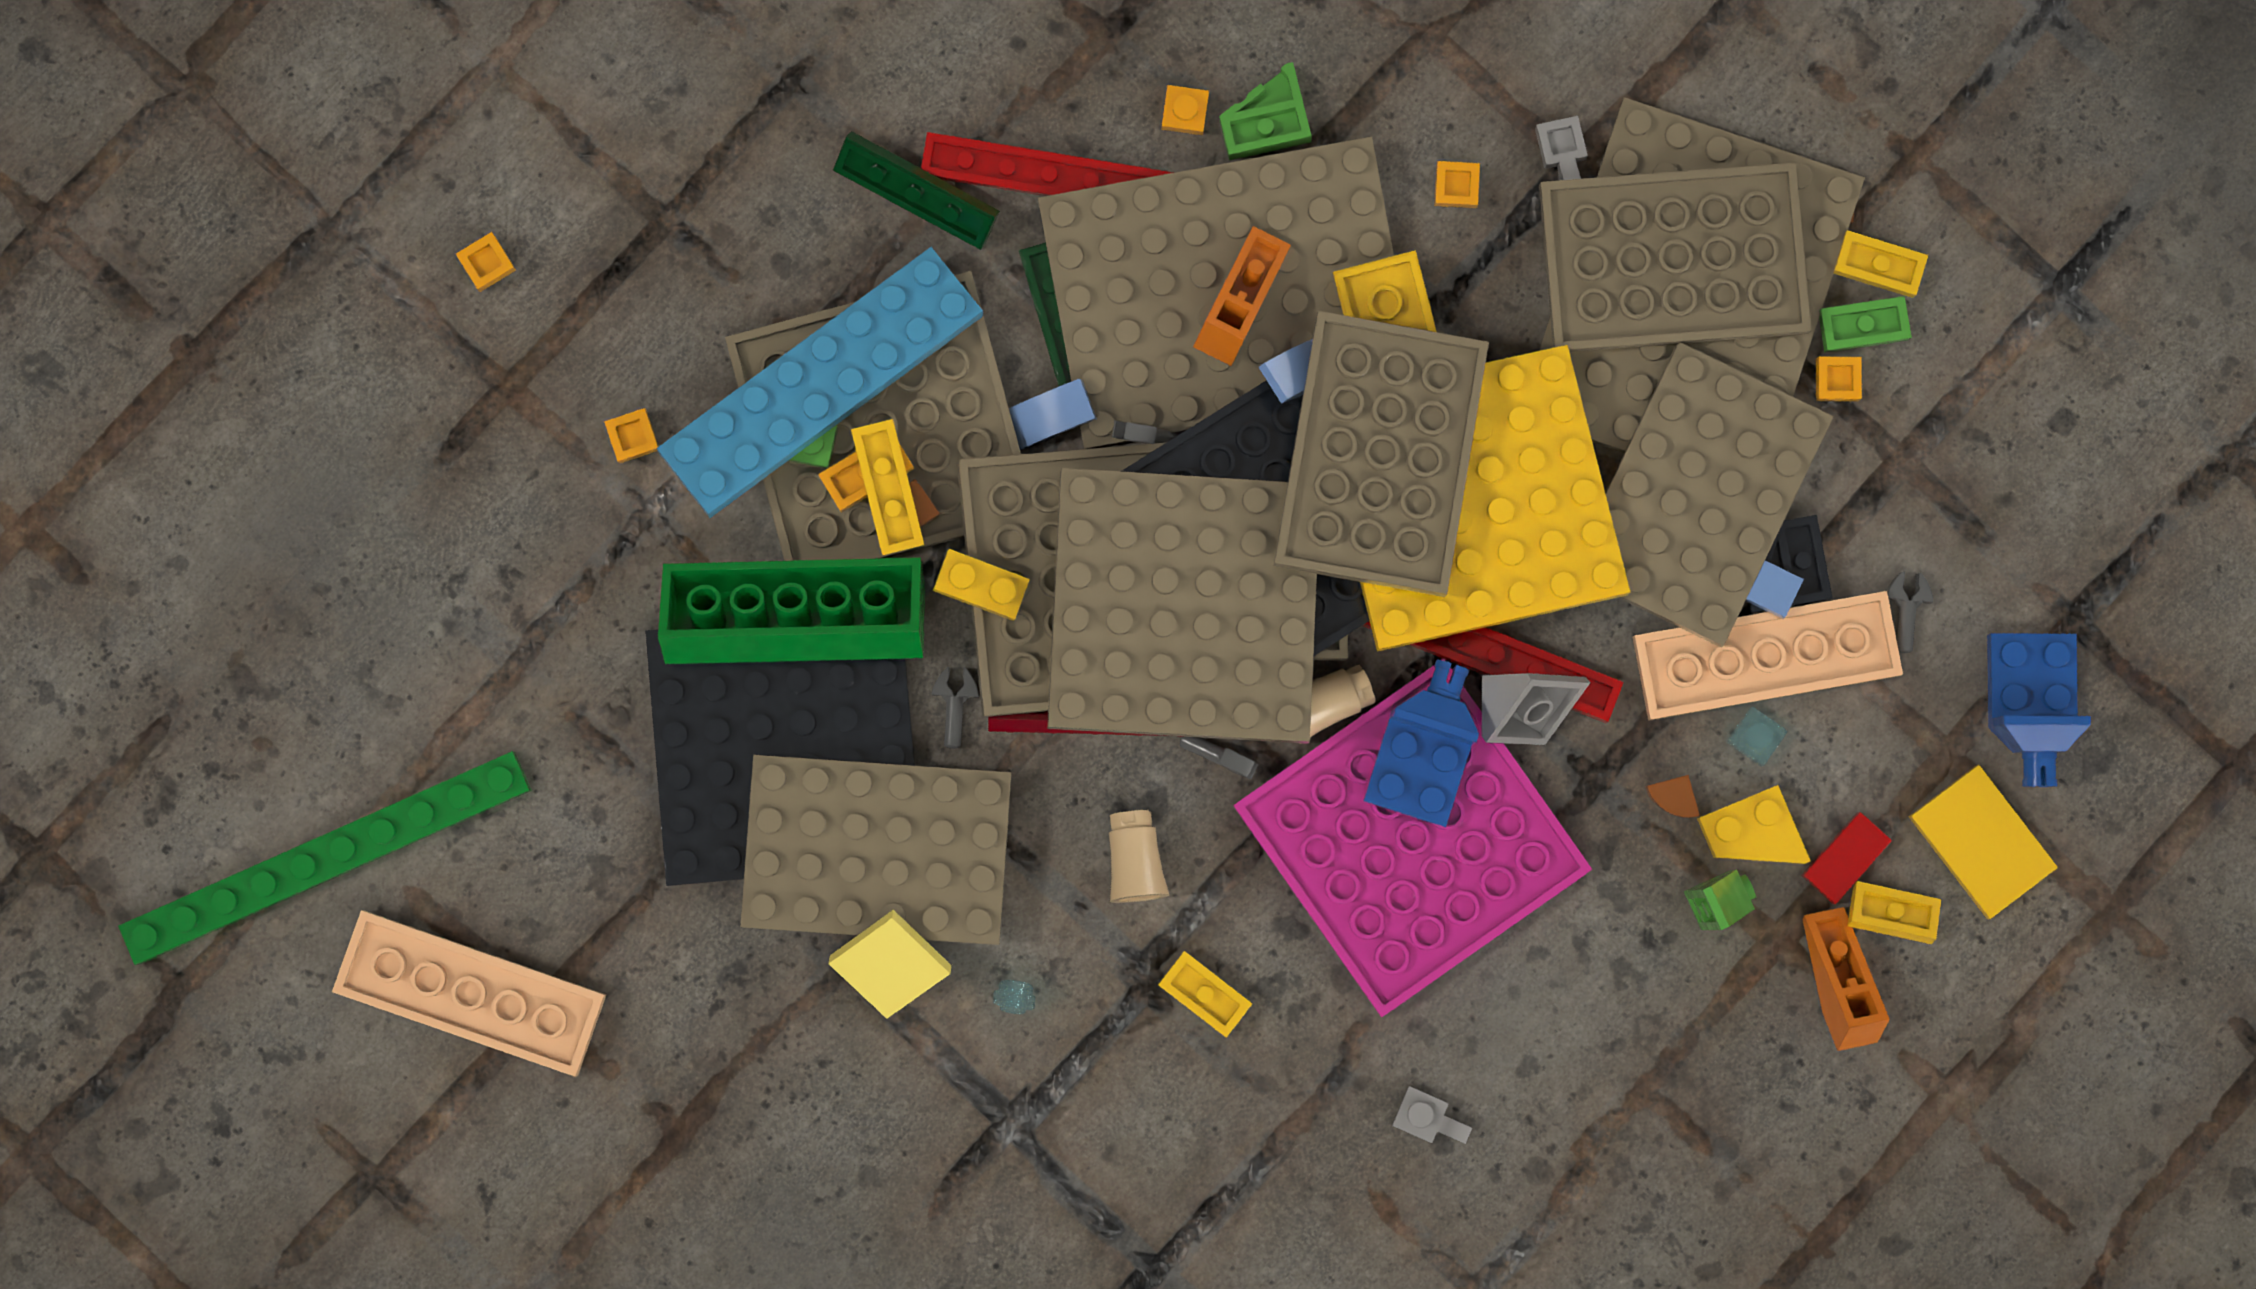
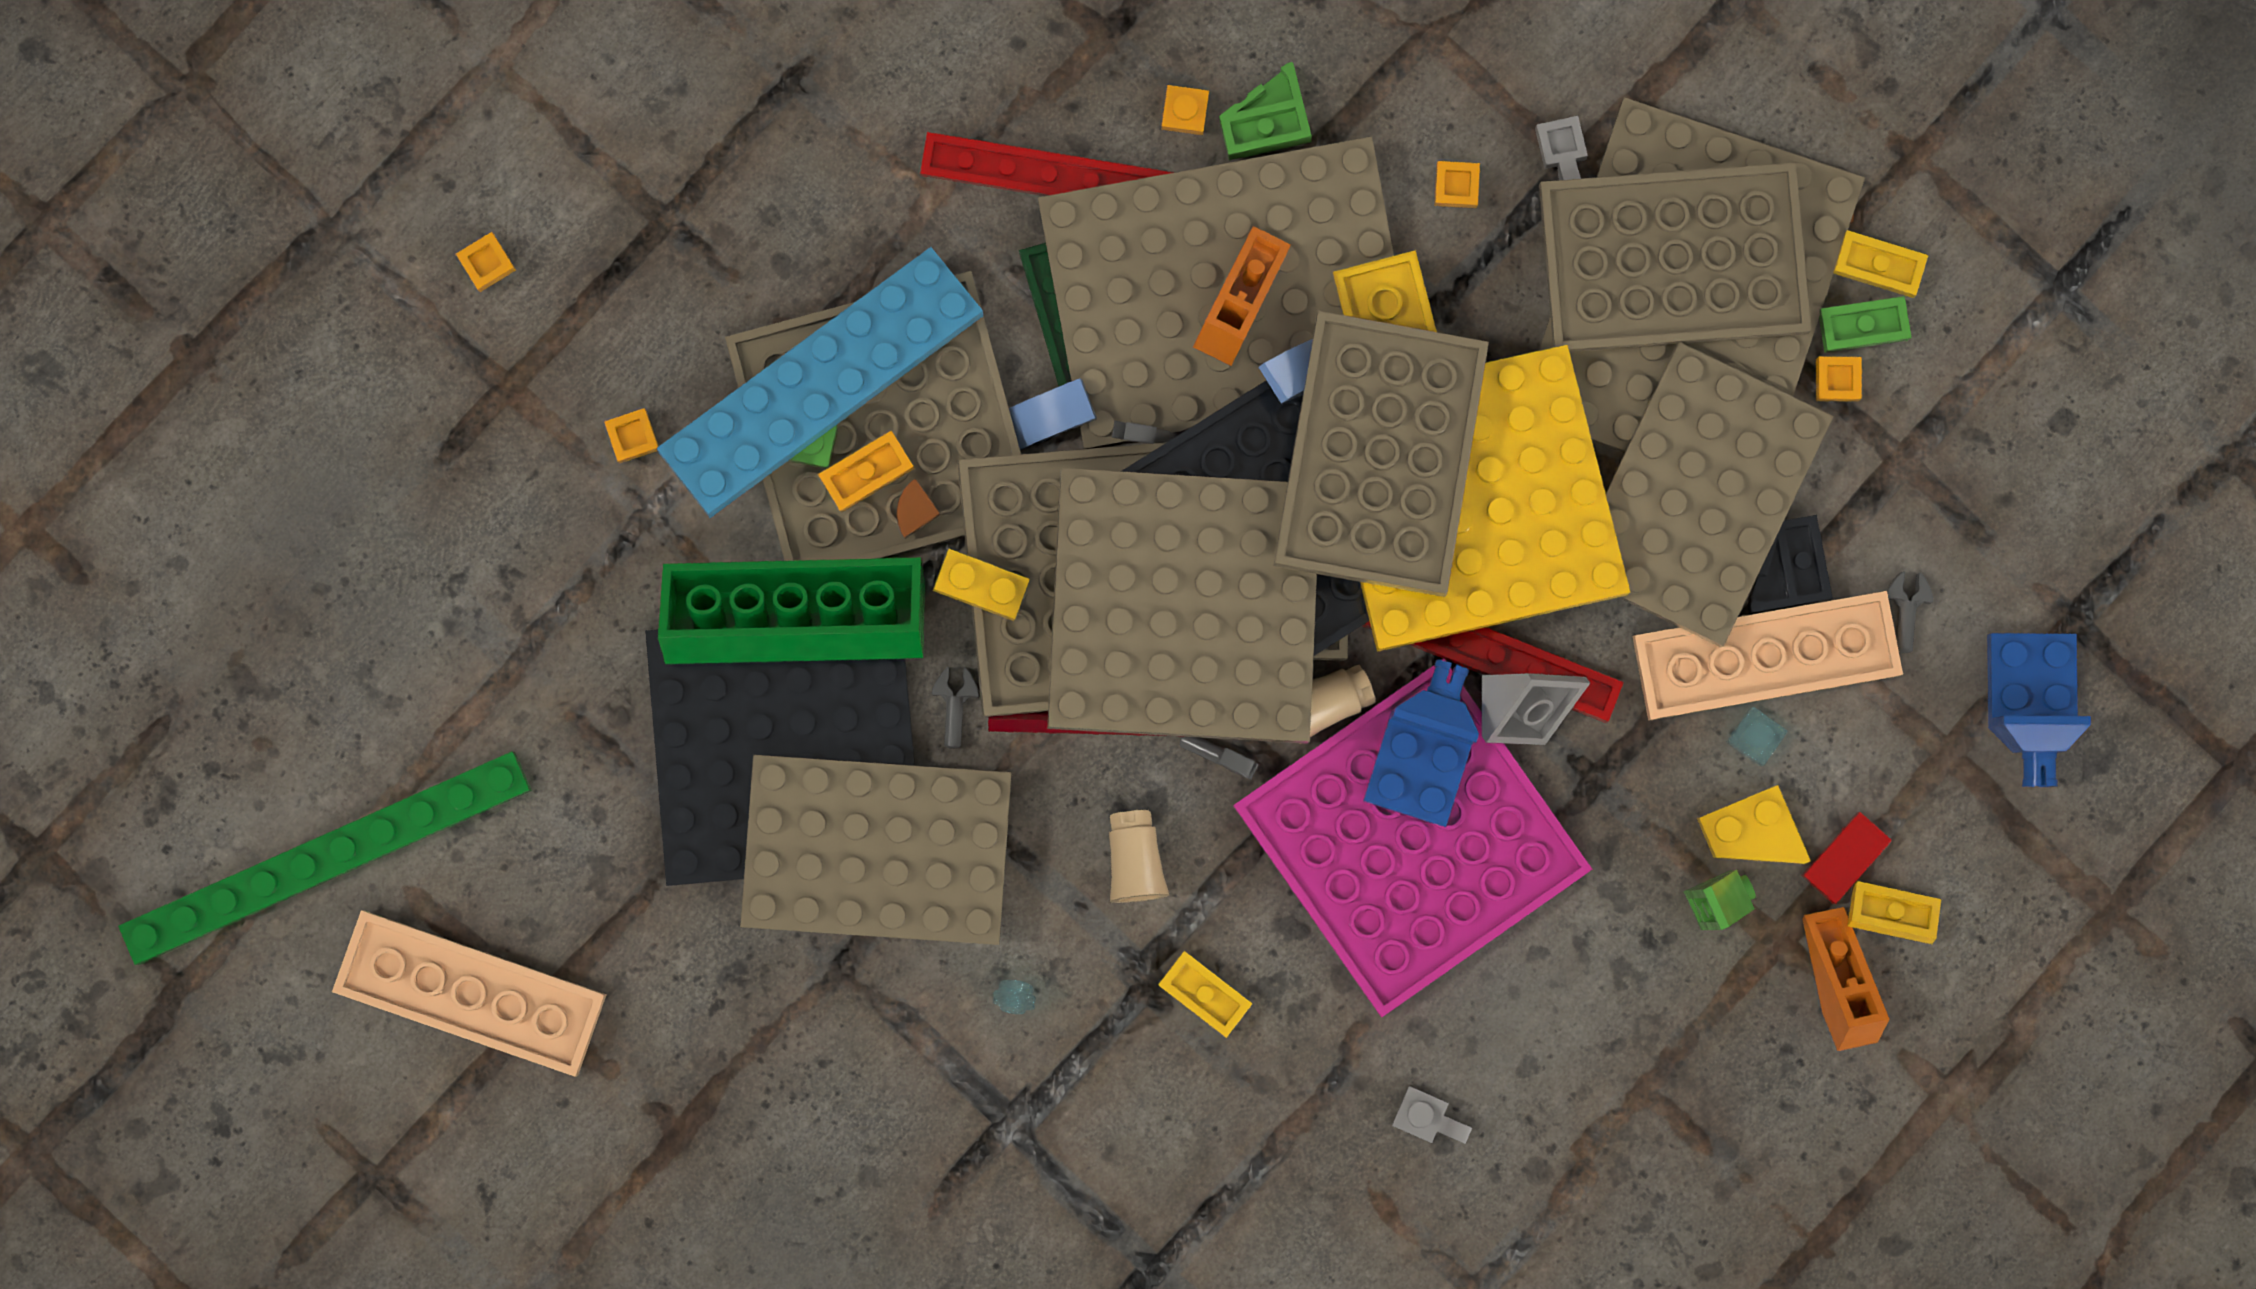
light yellow tile [828,910,952,1019] -> none
dark green tile [833,131,1000,250] -> none
yellow plate [851,419,924,555] -> none
dark orange tile [1645,775,1700,818] -> none
medium blue tile [1746,561,1804,619] -> none
yellow tile [1908,765,2058,919] -> none

